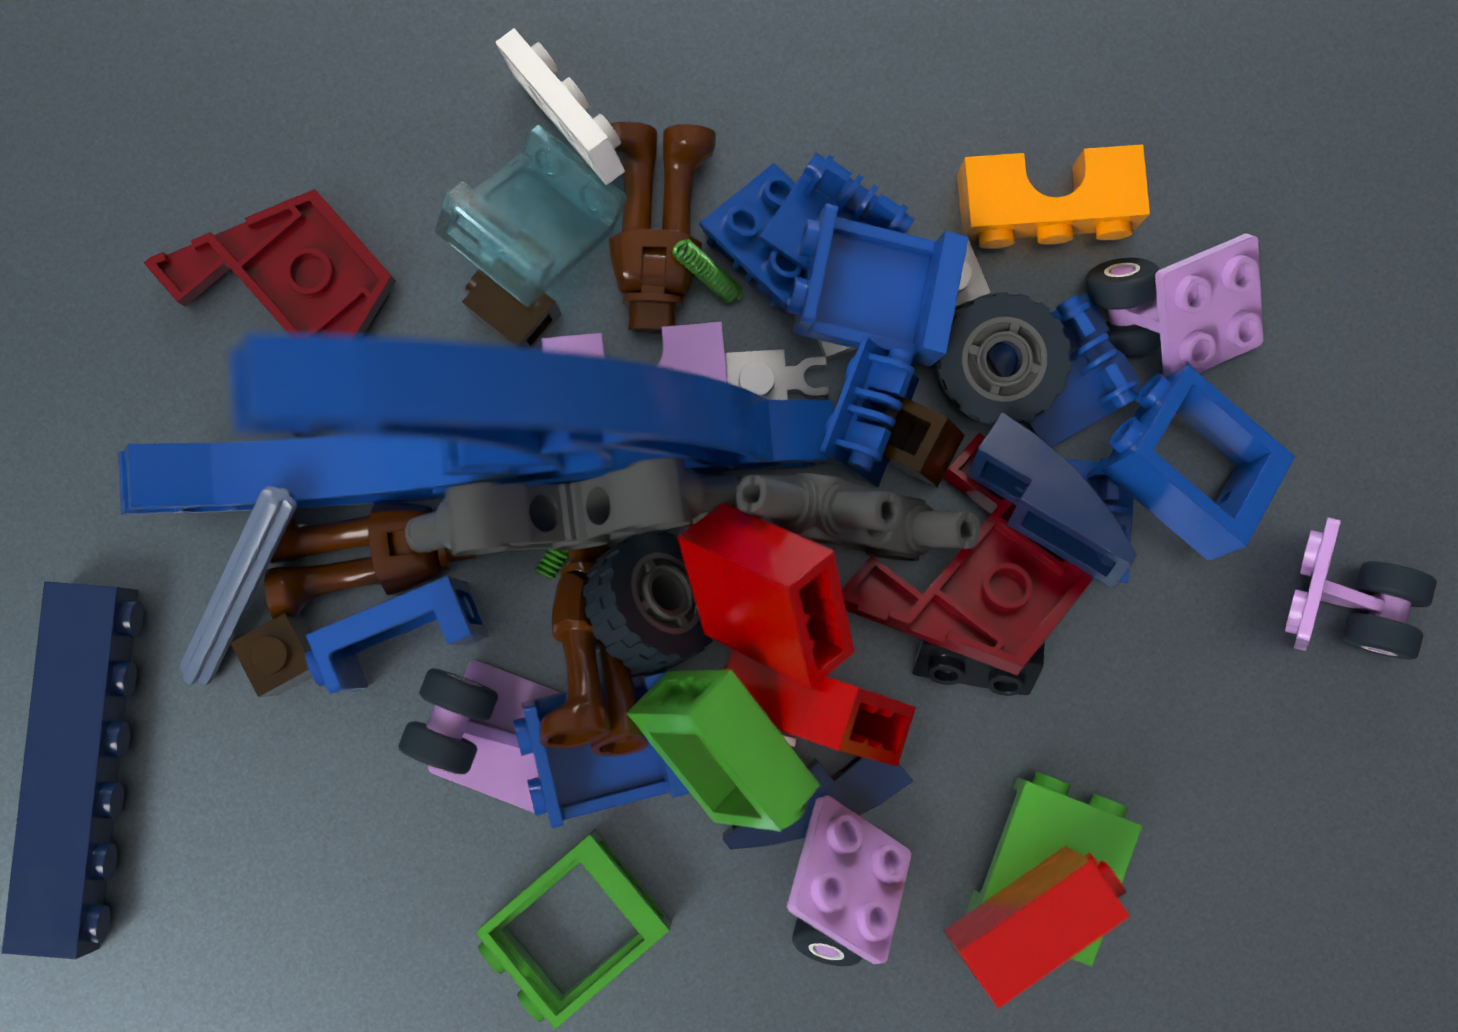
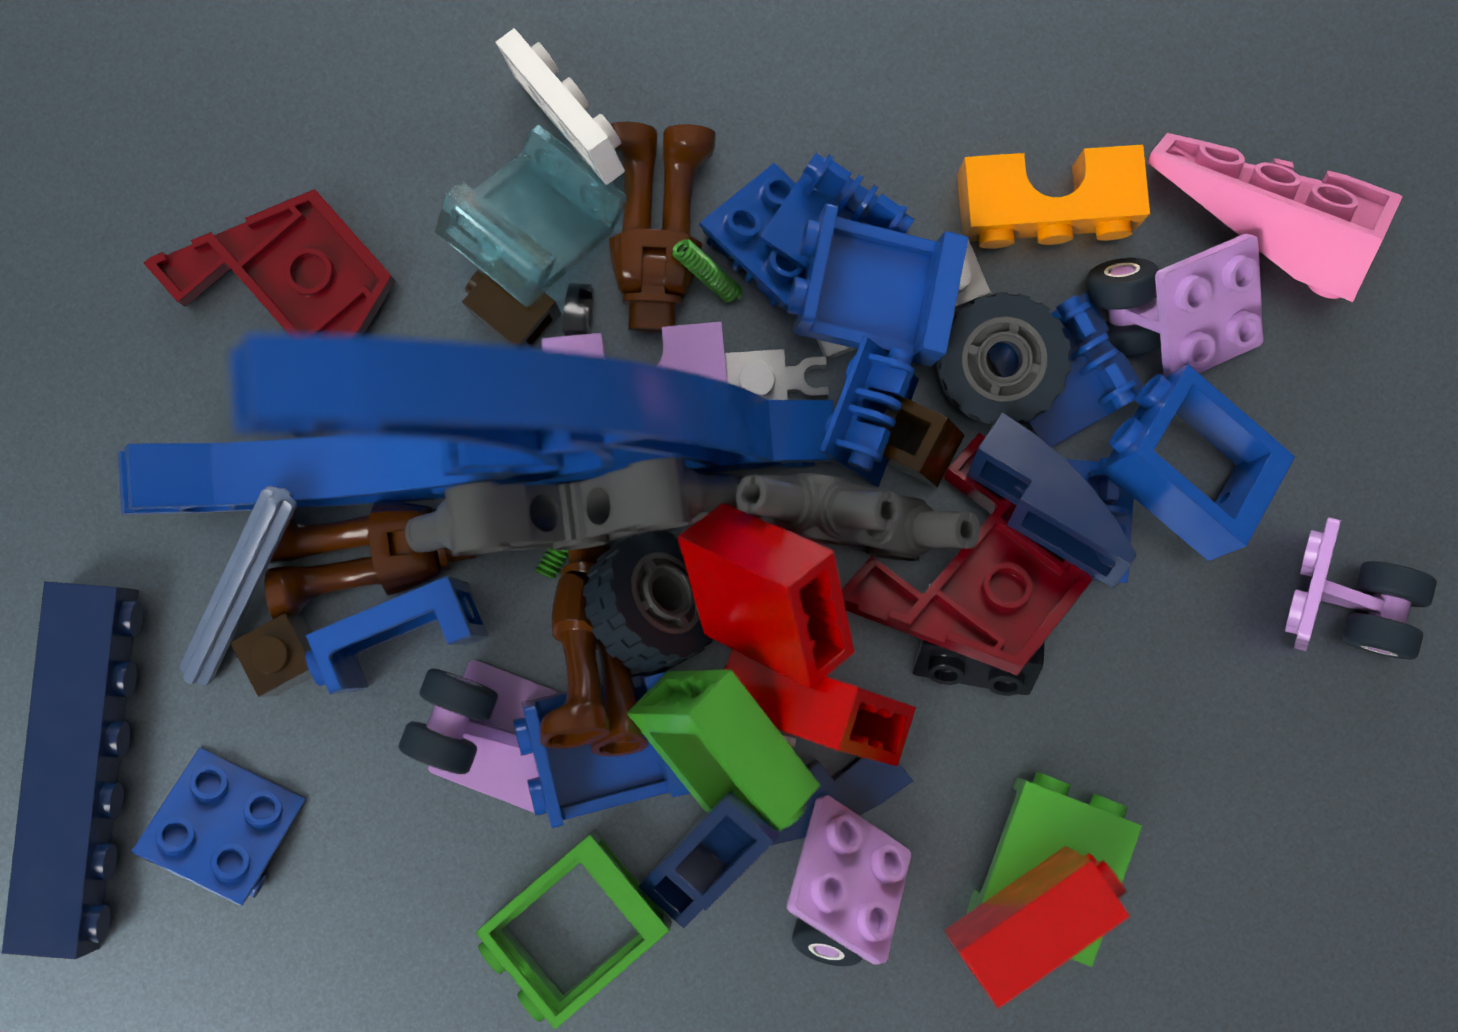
none -> blue hinge [131,747,306,906]
none -> black tile [562,283,594,336]
none -> dark blue slope [638,791,779,929]
none -> bright pink wedge [1148,133,1403,302]

